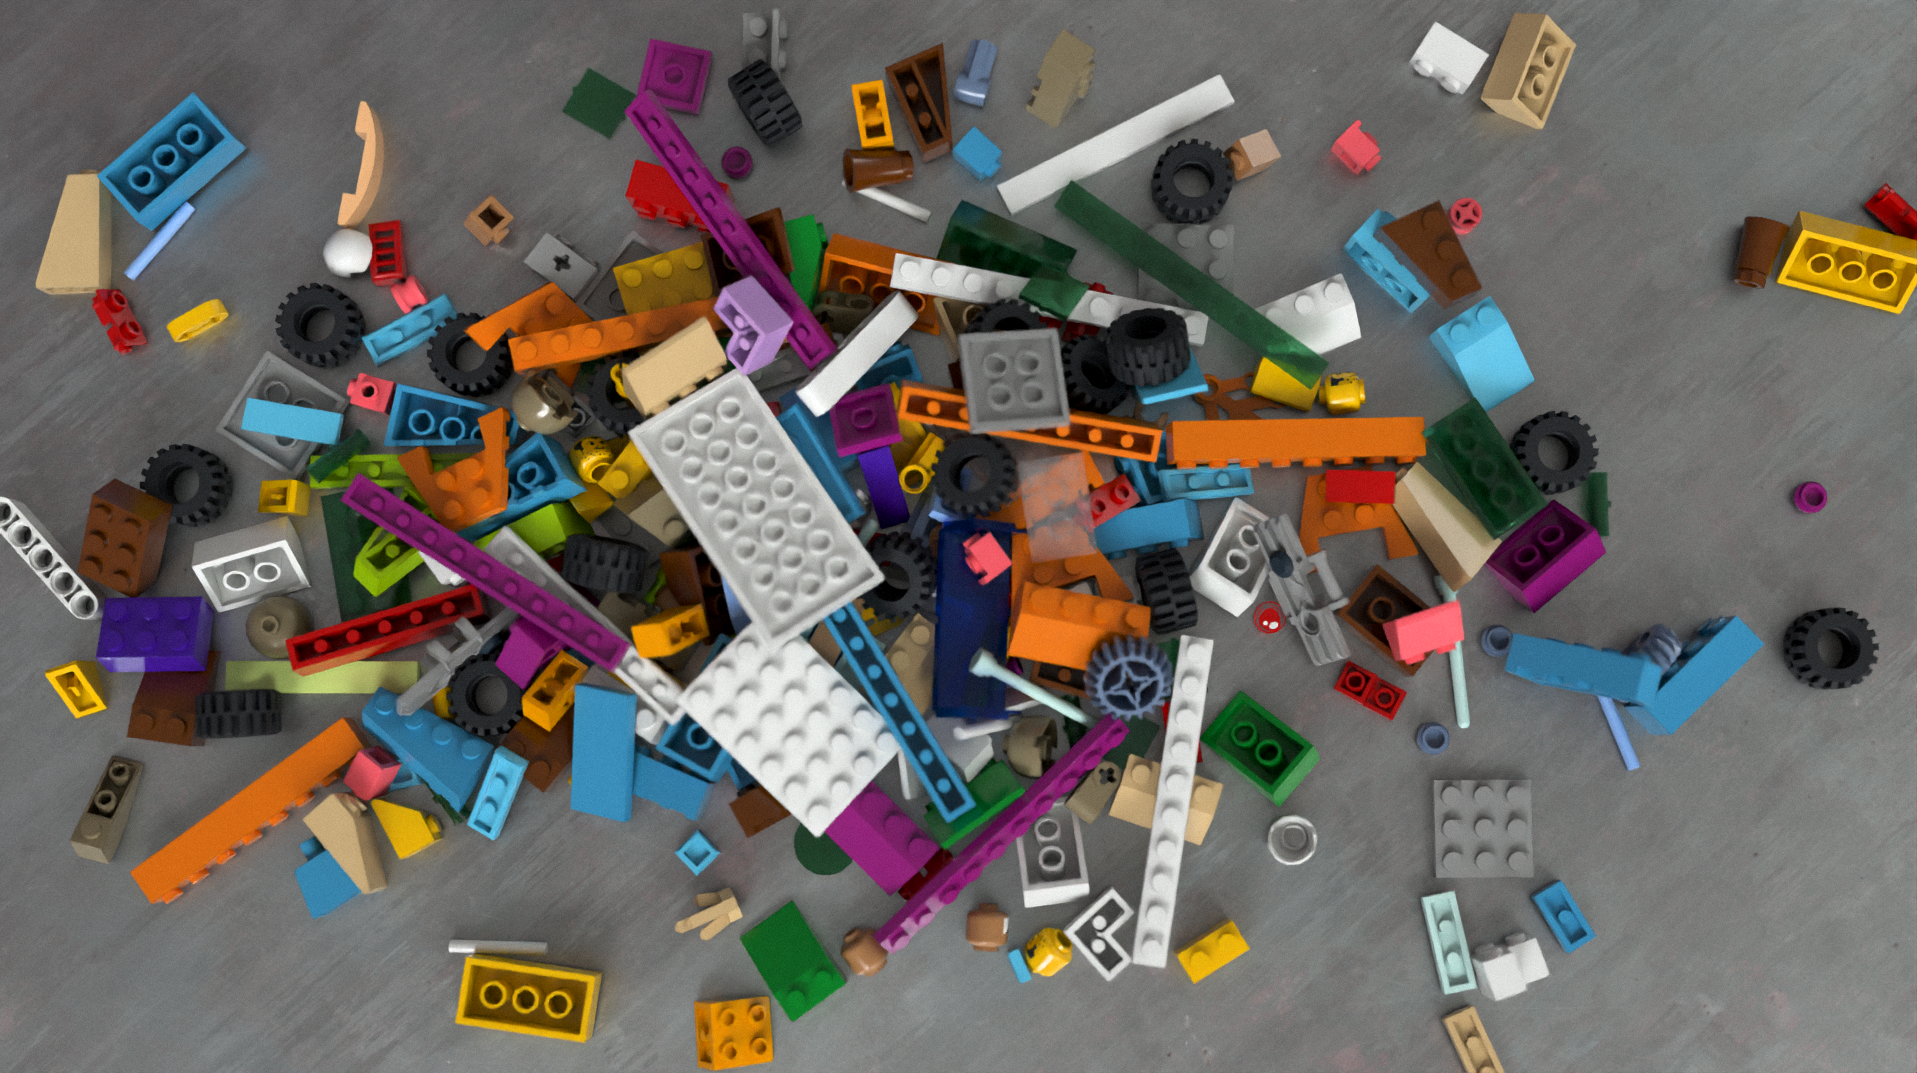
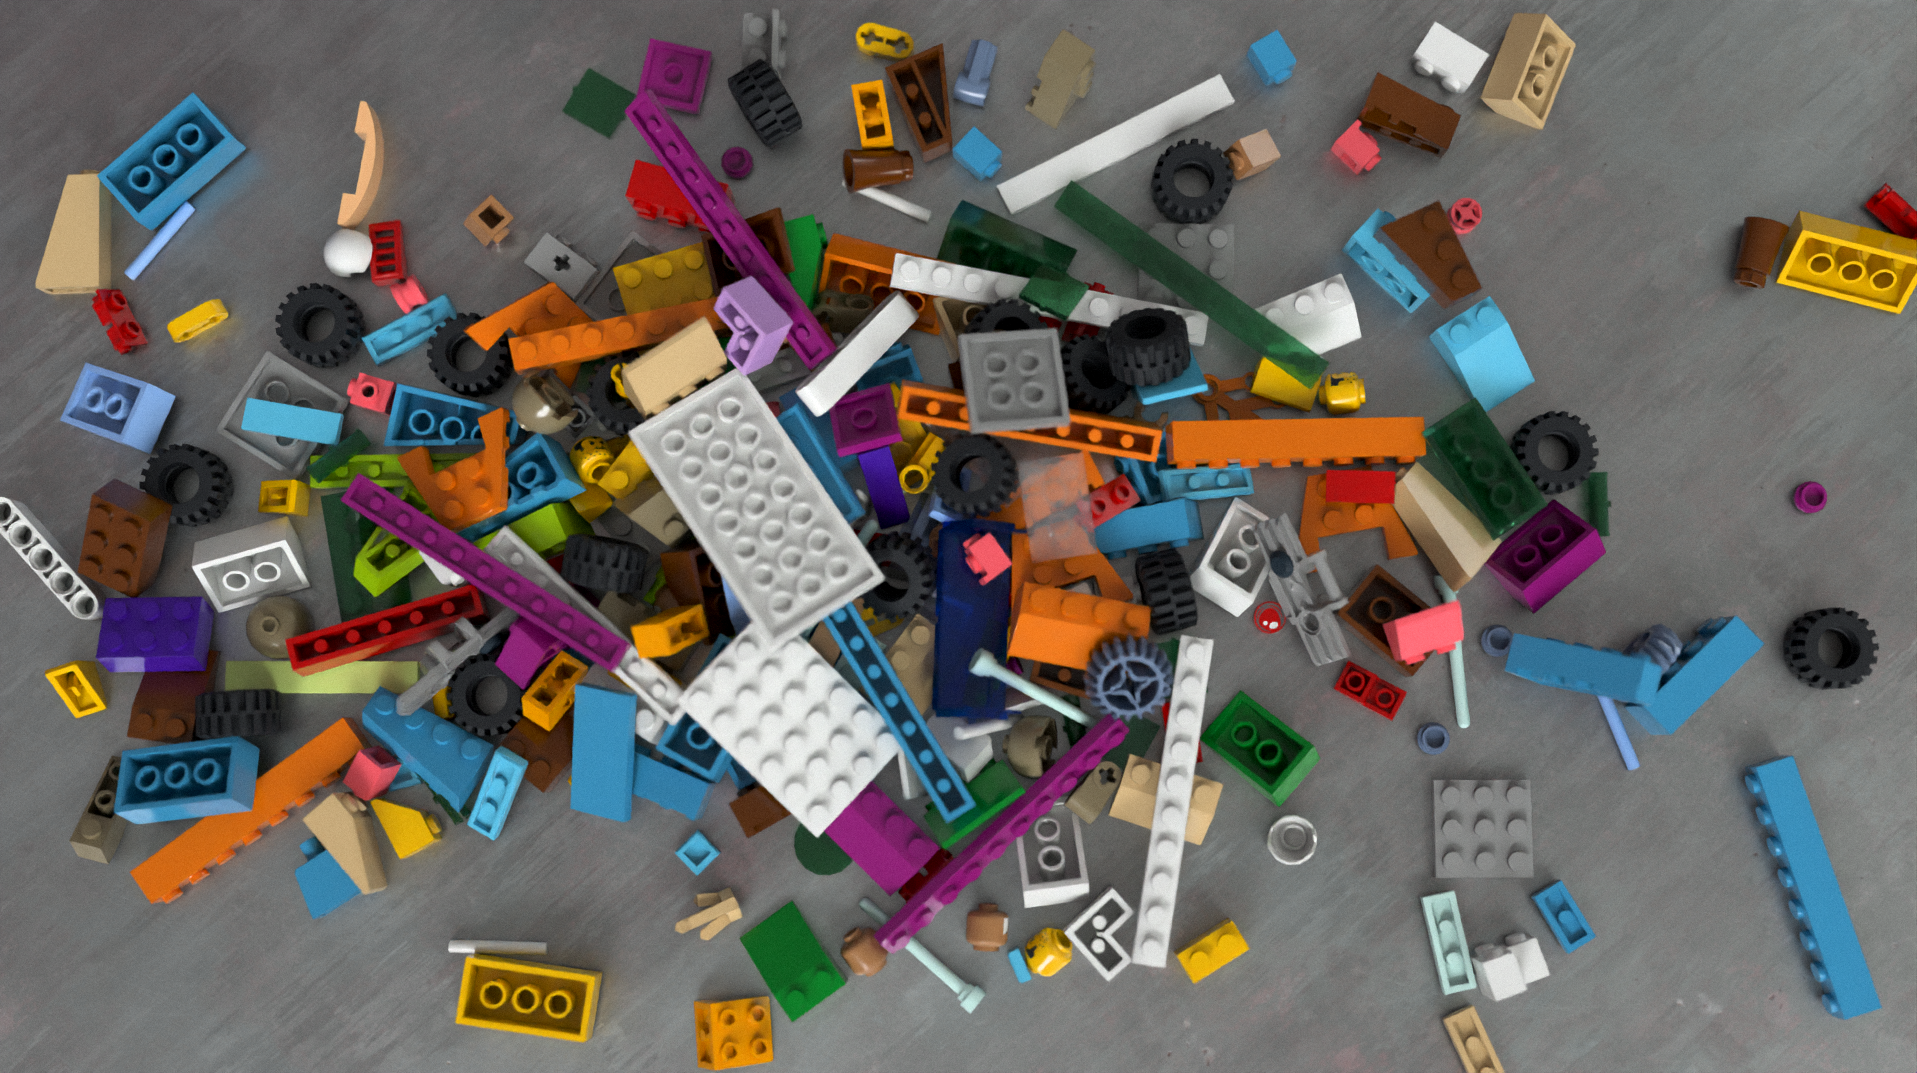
none -> light blue slope [60,363,176,454]
none -> dark azure brick [114,736,260,825]
none -> yellow beam [856,23,914,63]
none -> light aqua piece [859,898,987,1013]
none -> dark azure brick [1247,30,1297,86]
none -> reddish brown wedge [1355,72,1461,158]
none -> dark azure brick [1745,755,1882,1020]

